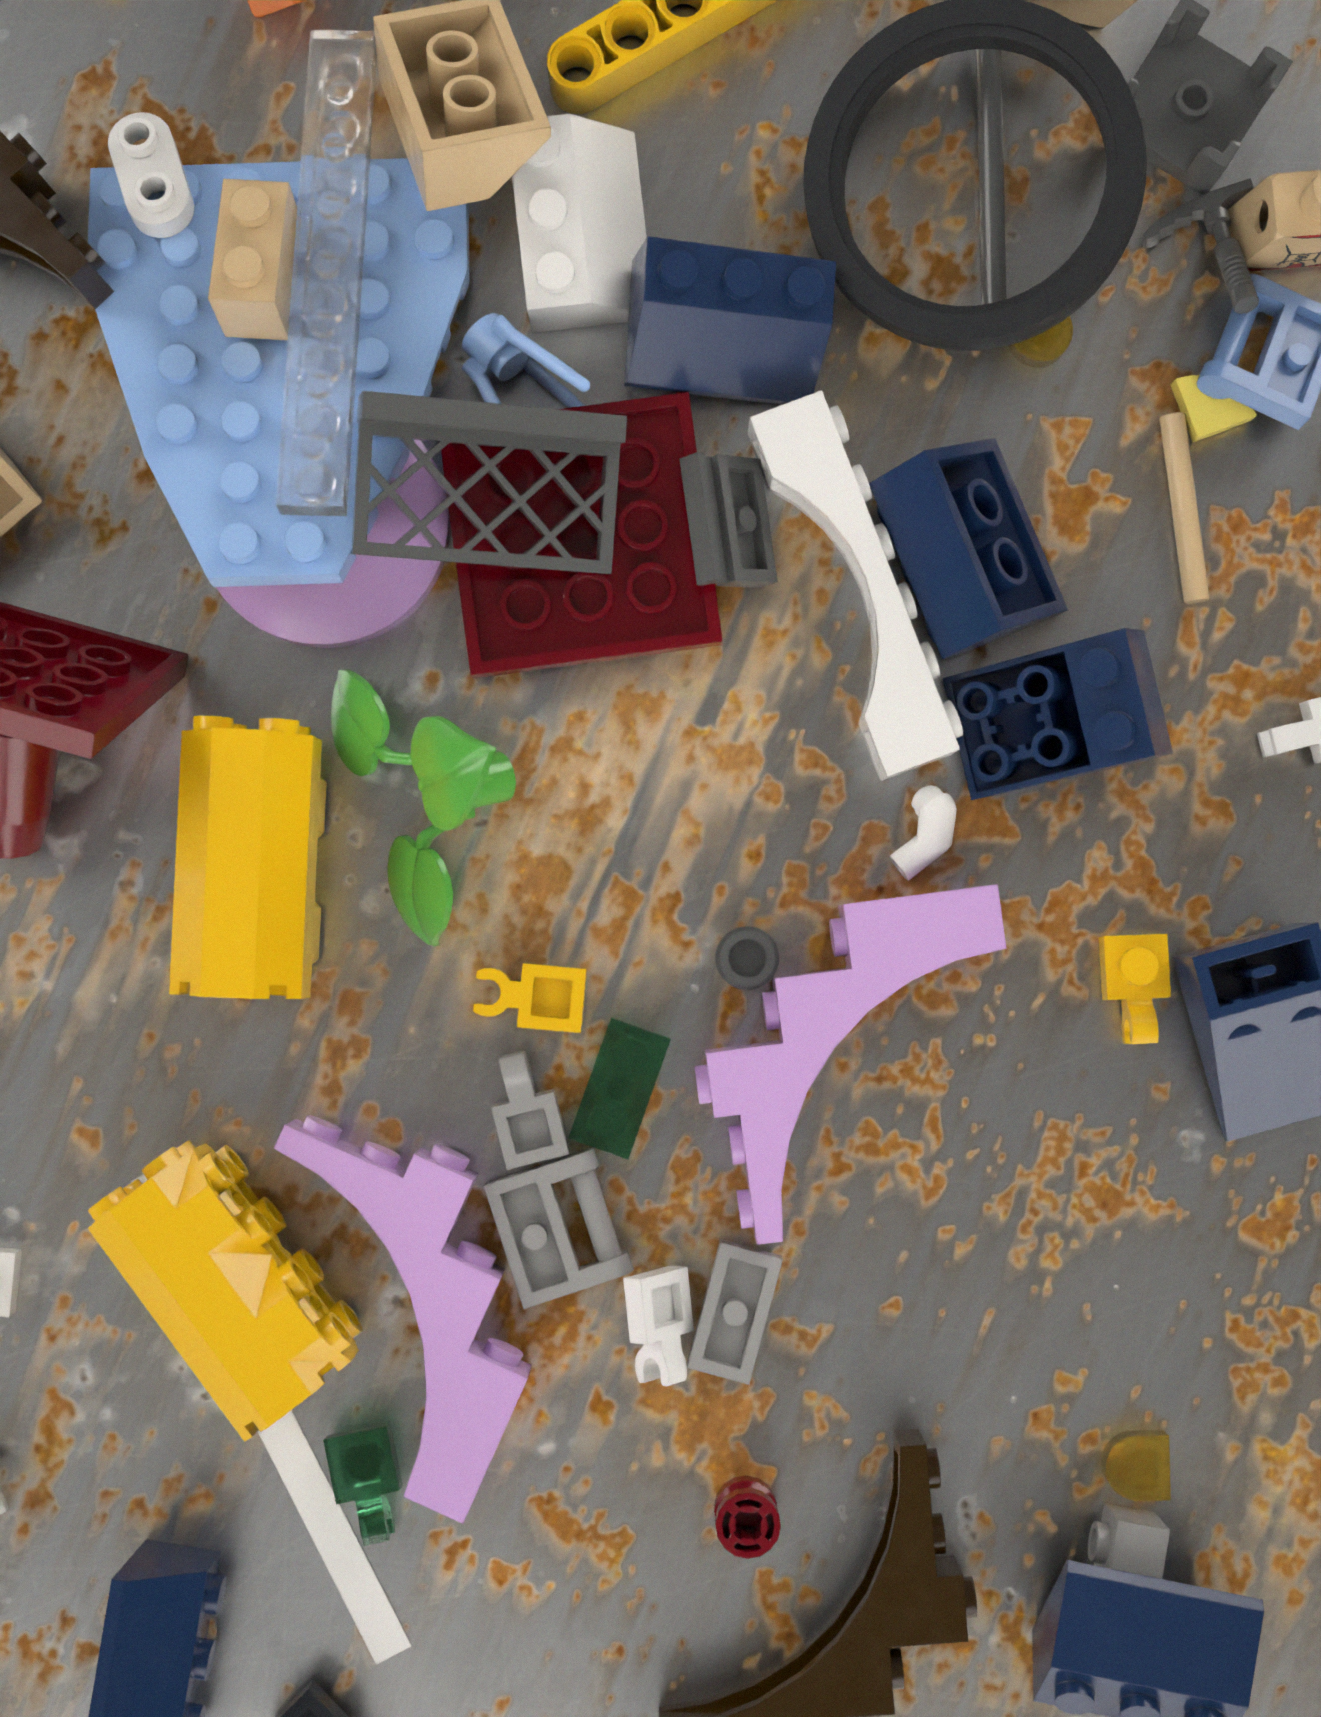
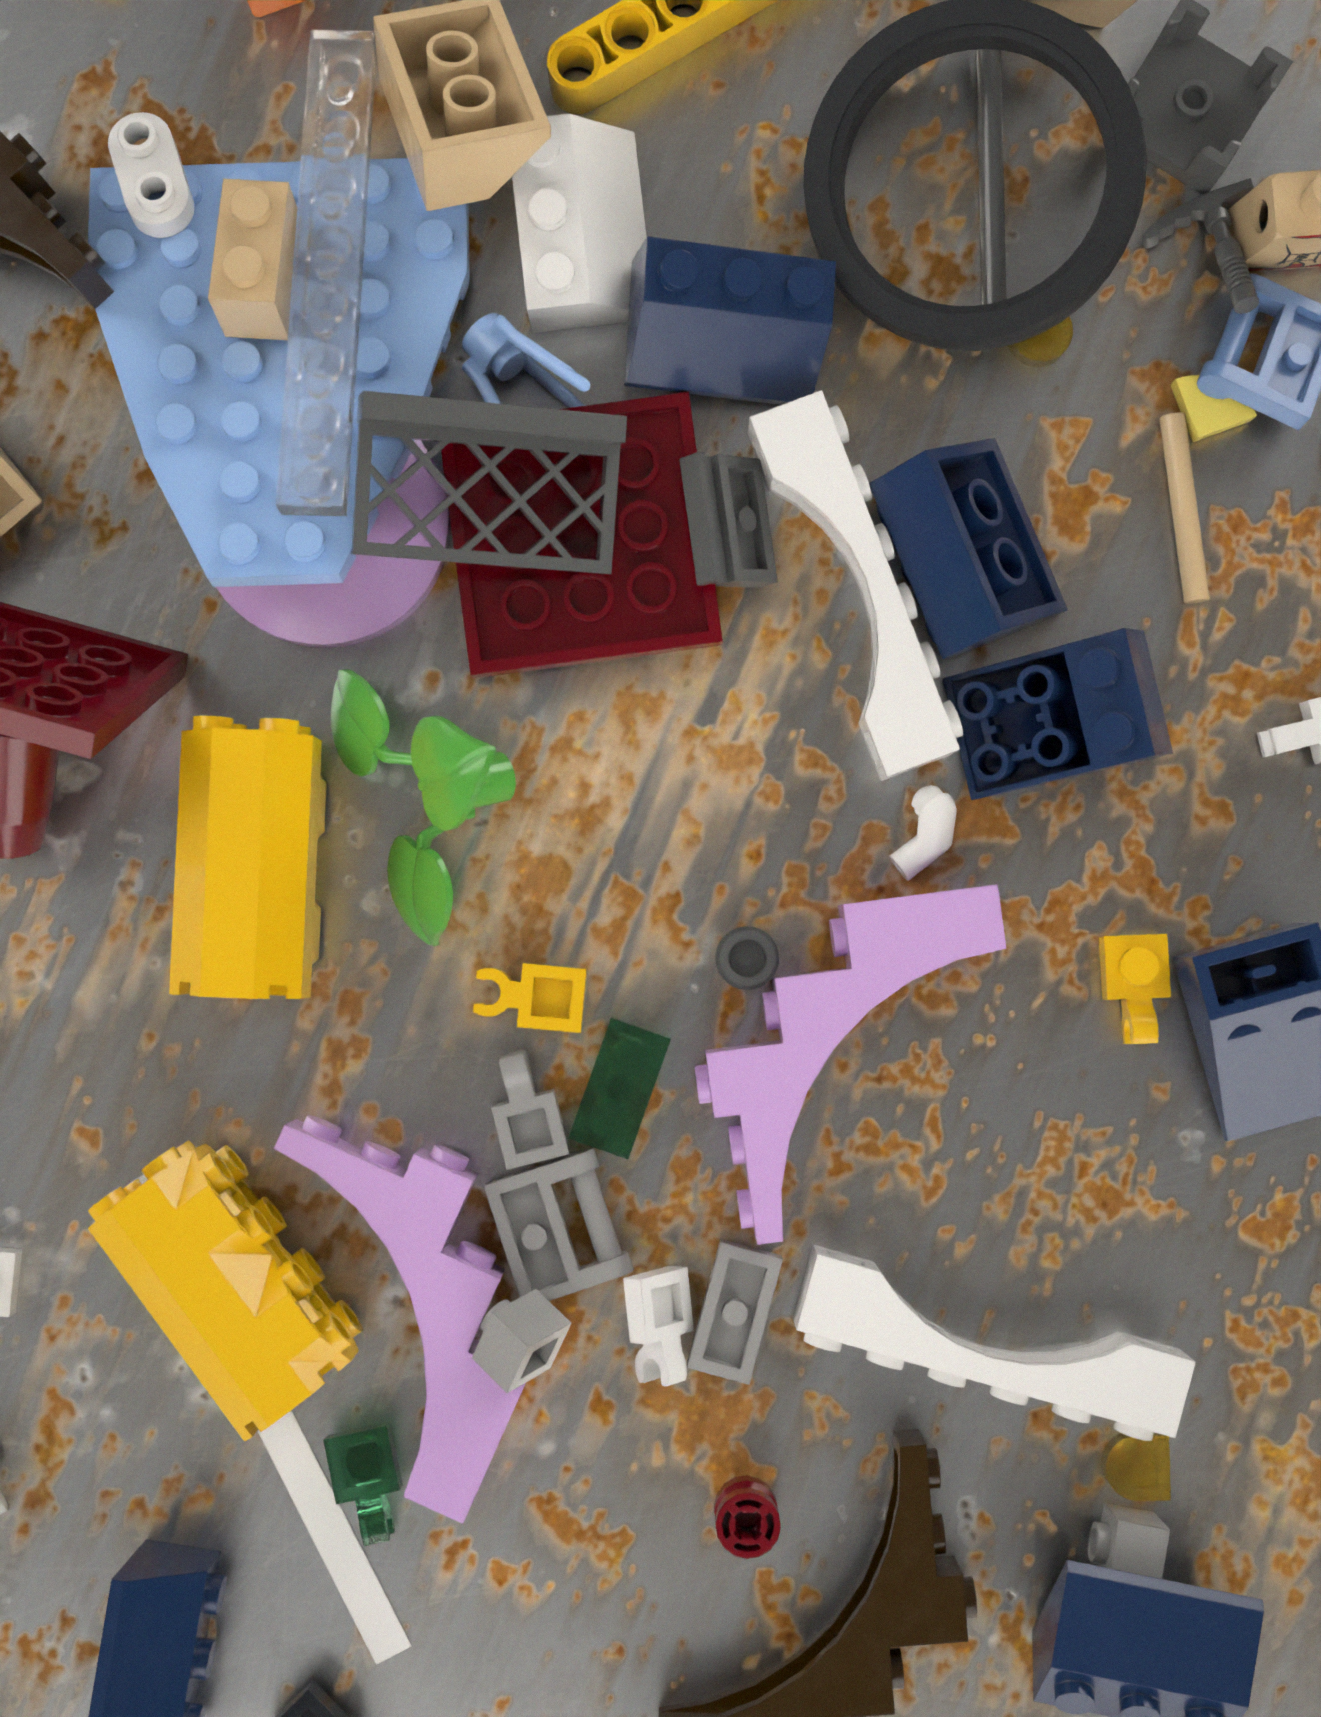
none -> light grey plate [472,1289,572,1393]
none -> white arch [792,1245,1196,1441]

